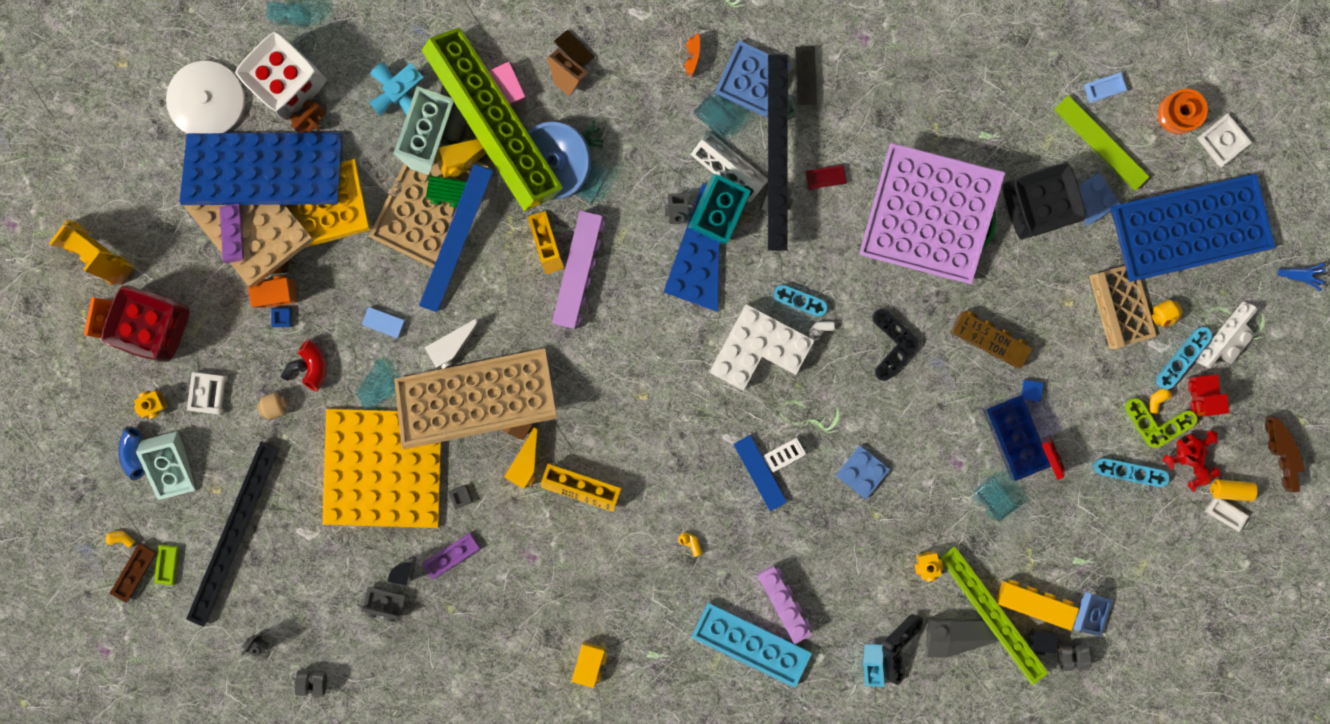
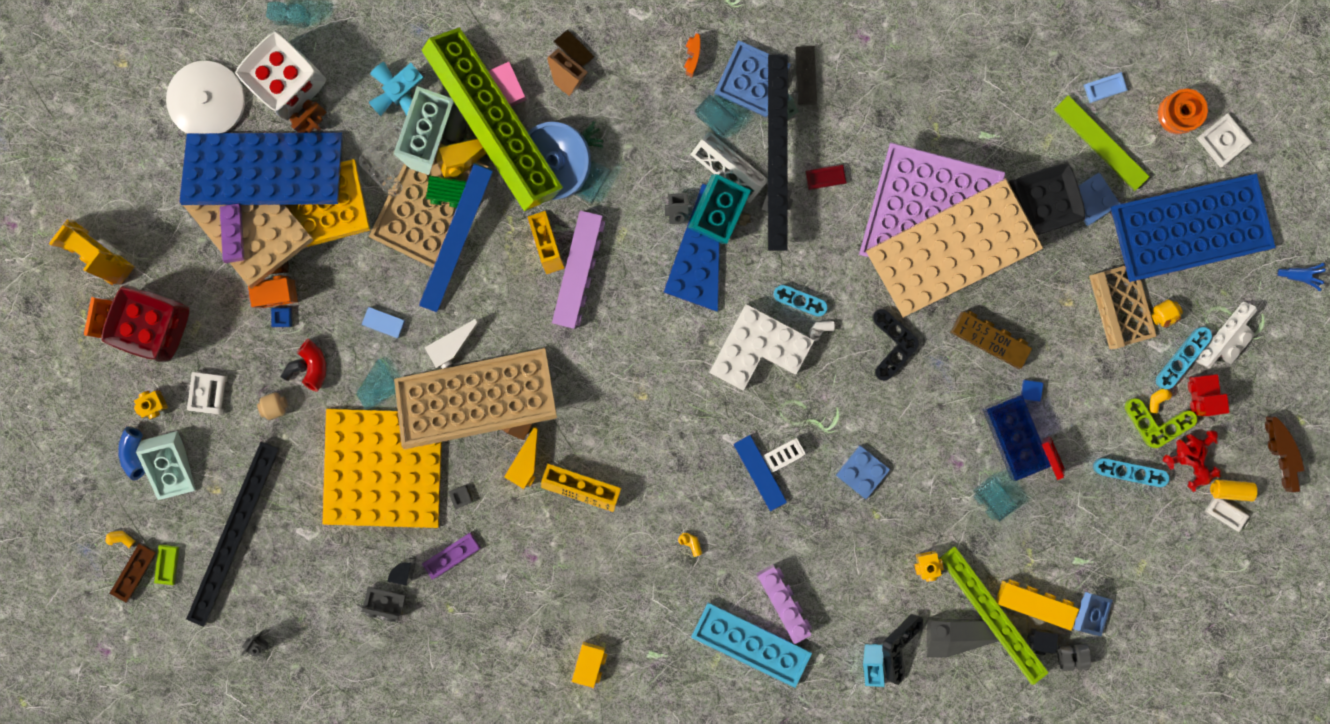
dark grey wheel [295,670,327,697] -> none
none -> tan plate [866,178,1043,317]

